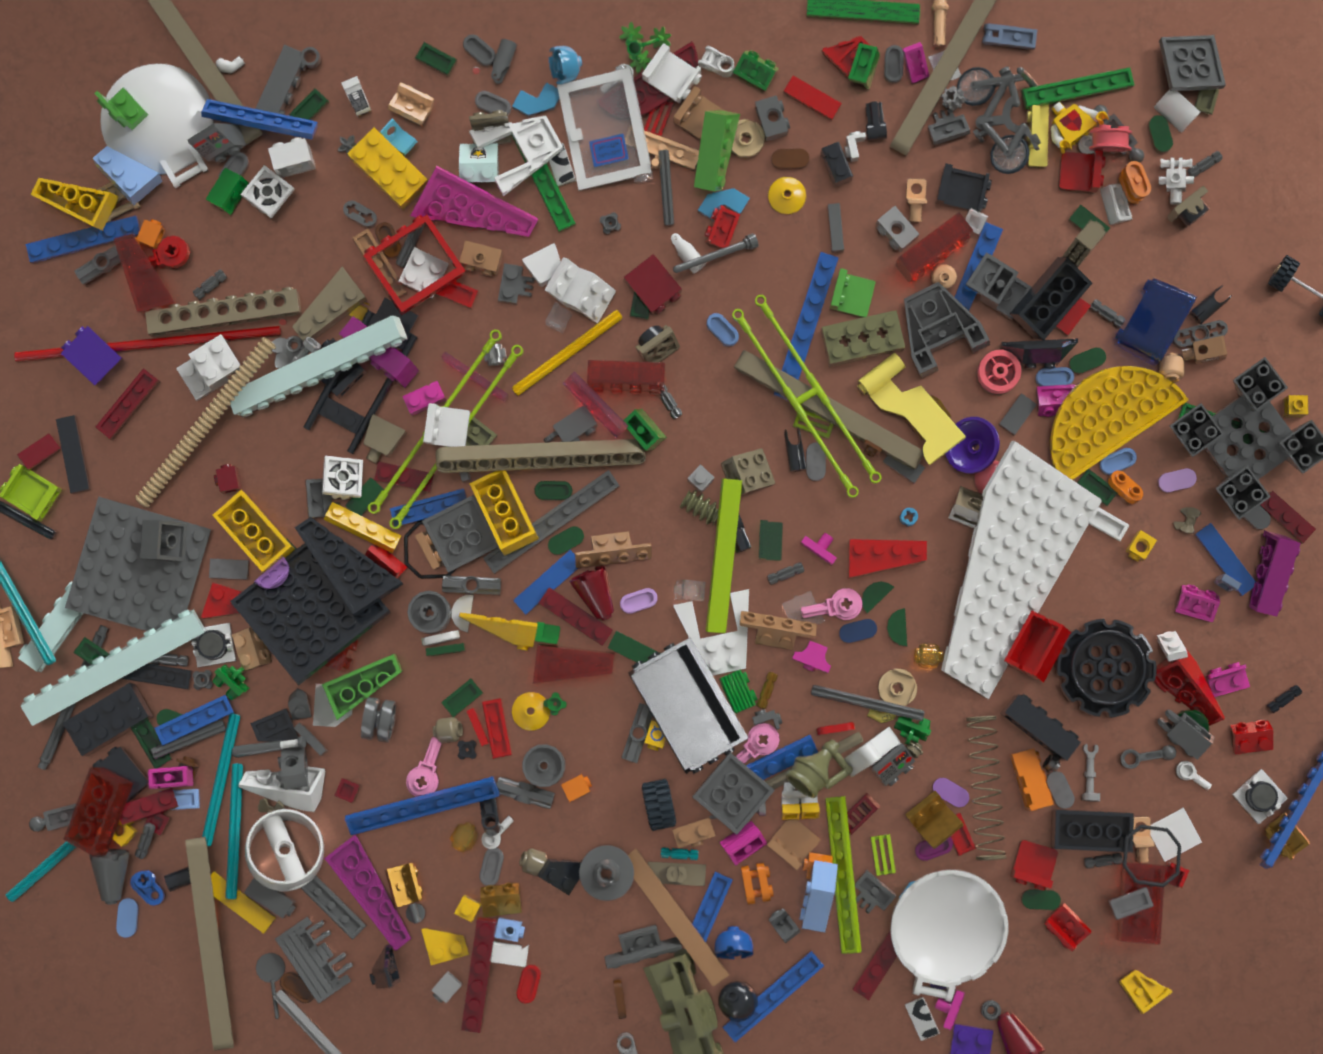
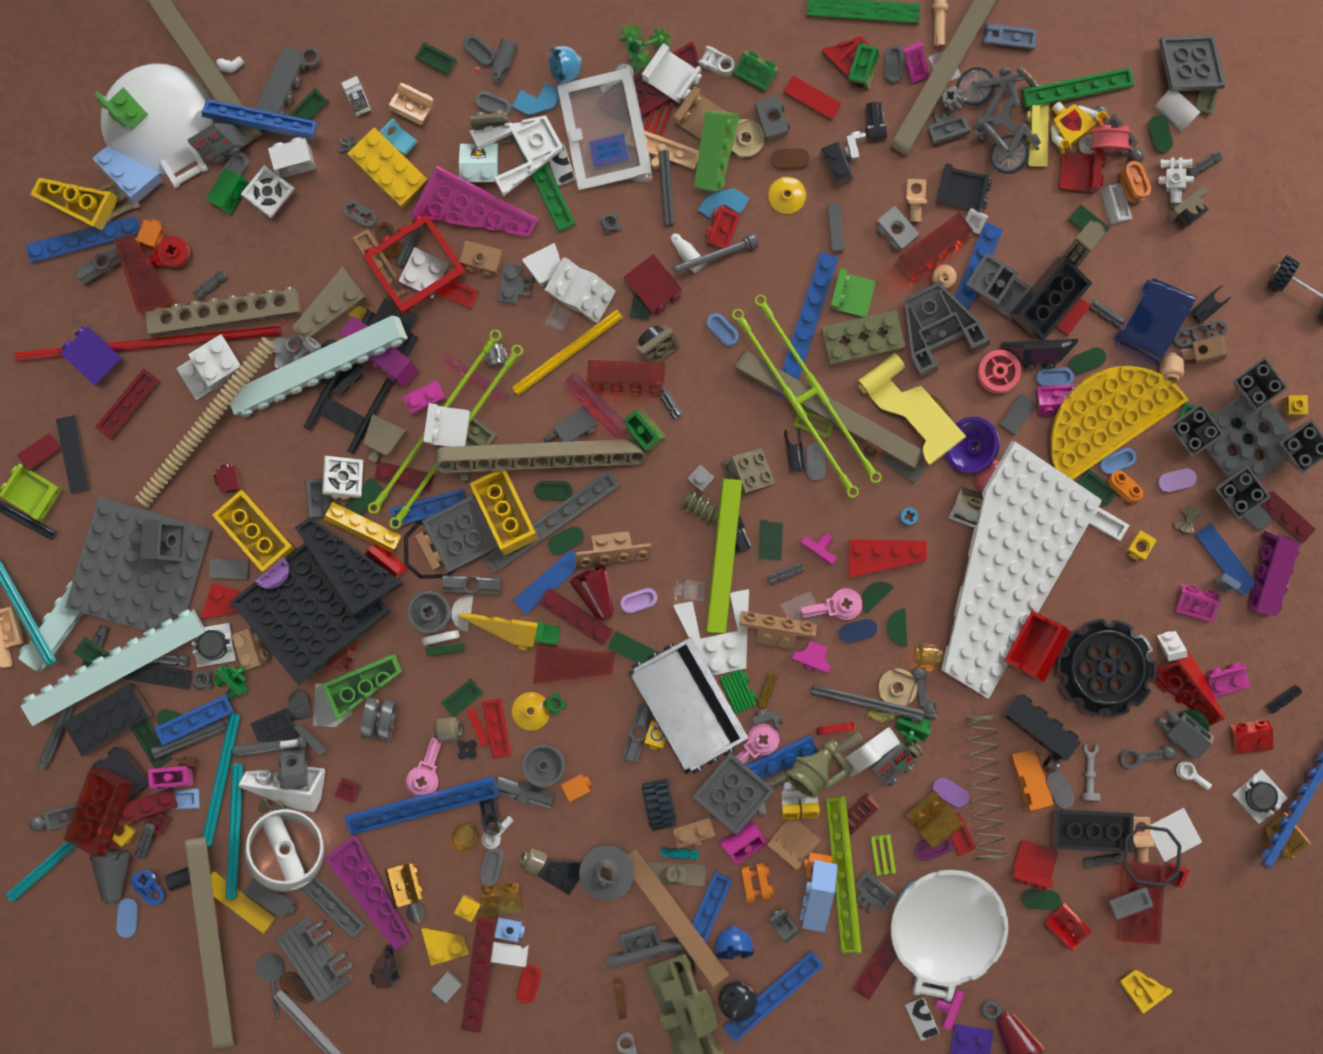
none -> dark grey piece [912,666,938,720]

